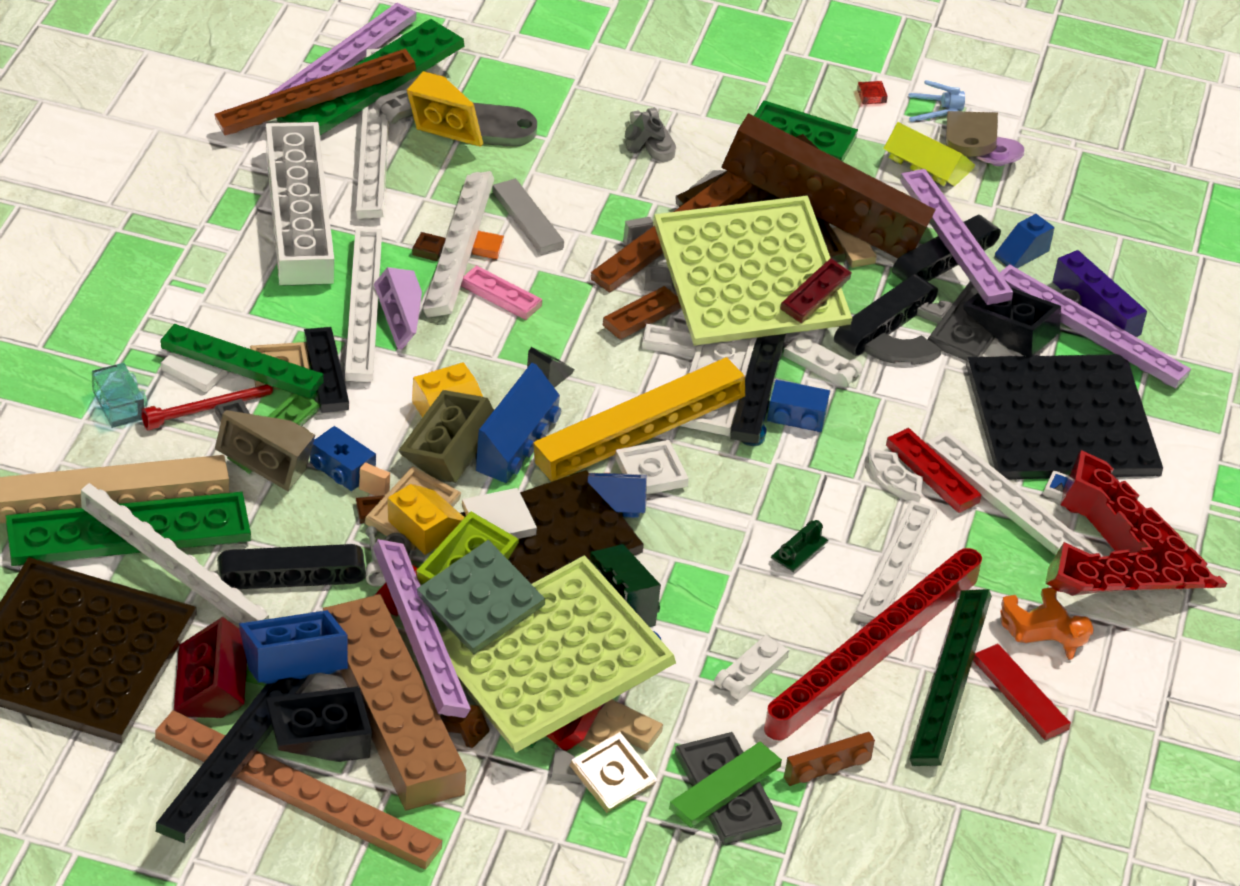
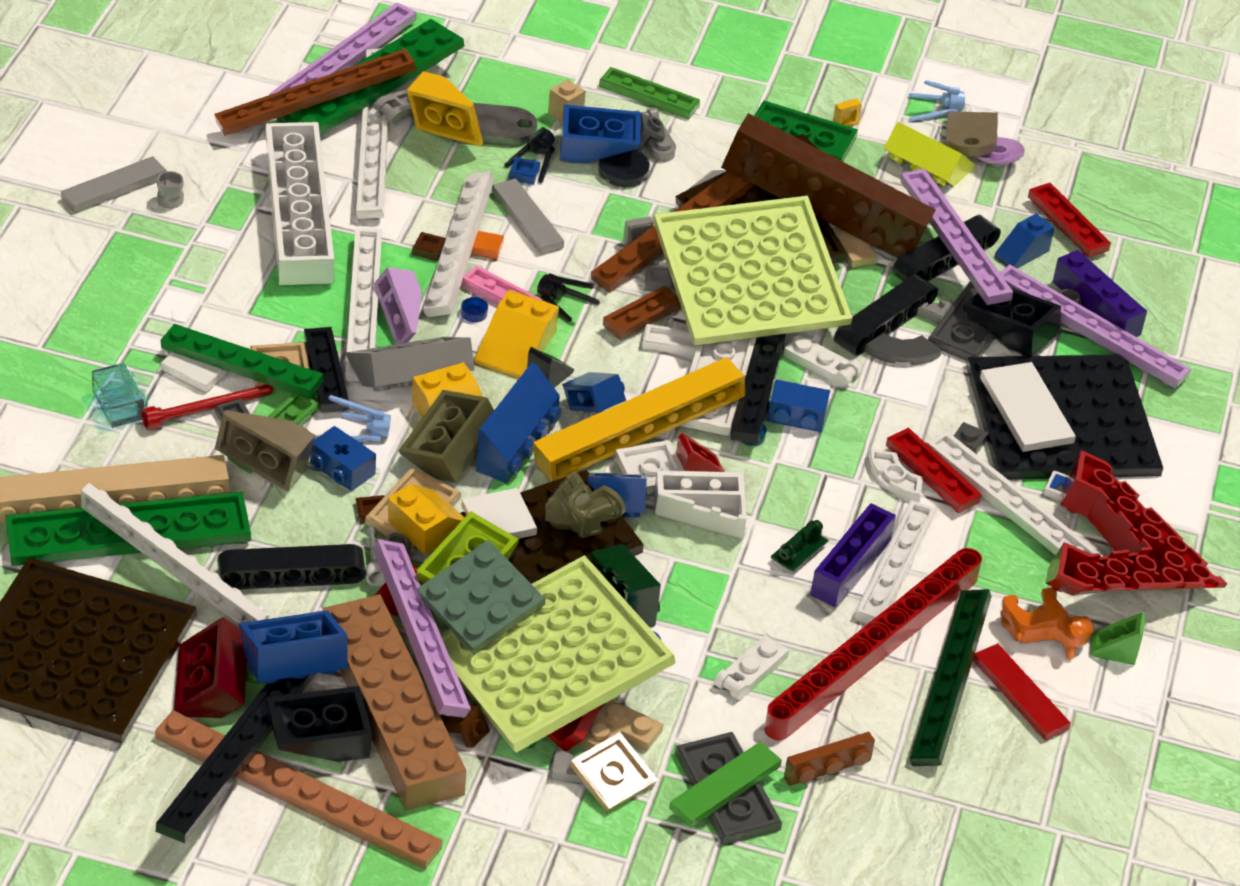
light nougat tile [359,463,390,496] -> none
dark red tile [780,258,852,324] -> none
clear red tile [857,81,888,104] -> none
none -> light grey tile [61,156,167,213]
none -> light grey wheel [157,171,184,209]
none -> light blue plant [328,395,391,442]
none -> light grey slope [346,336,475,391]
none -> clear blue tile [461,297,488,322]
none -> yellow slope [474,290,559,379]
none -> black plant [504,127,555,183]
none -> blue tile [509,157,541,185]
none -> black plant [537,273,600,322]
none -> olive head [545,472,626,538]
none -> tan brick [548,79,586,122]
none -> blue slope [560,104,641,163]
none -> blue brick [562,372,627,413]
none -> black tile [598,150,650,187]
none -> bright green tile [599,67,700,120]
none -> white wedge [654,471,747,540]
none -> red slope [676,433,725,472]
none -> dark purple brick [810,503,896,608]
none -> yellow plate [833,98,862,126]
none -> dark grey plate [953,422,988,455]
none -> white tile [980,362,1076,452]
none -> red plate [1028,182,1111,258]
none -> bright green slope [1090,612,1146,665]

